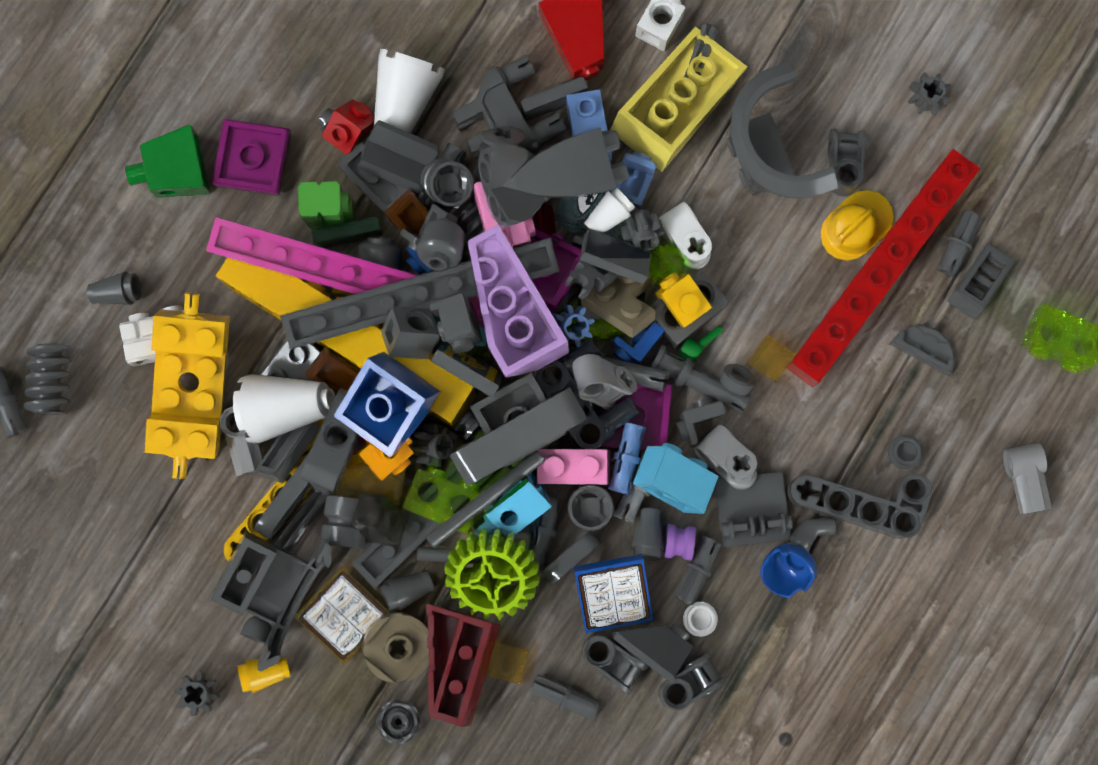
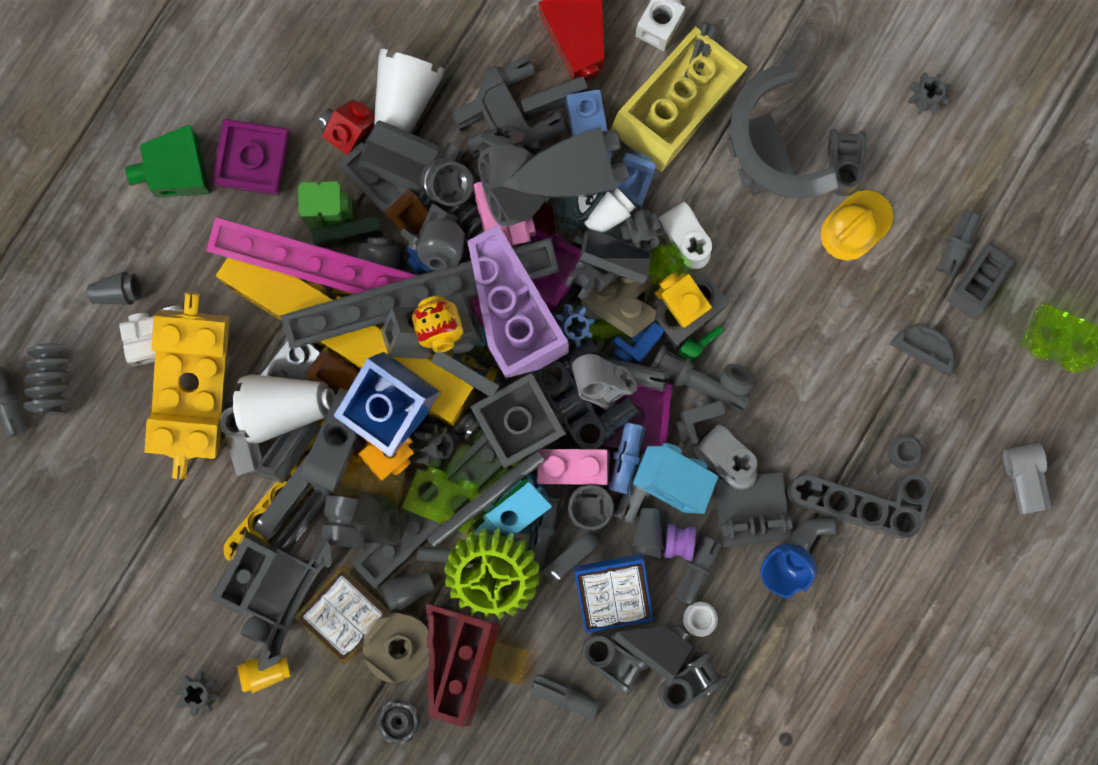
dark grey beam [450,387,587,486] -> none
clear yellow tile [747,335,795,382] -> none
red brick [786,148,981,388] -> none
none -> yellow head [412,296,463,353]

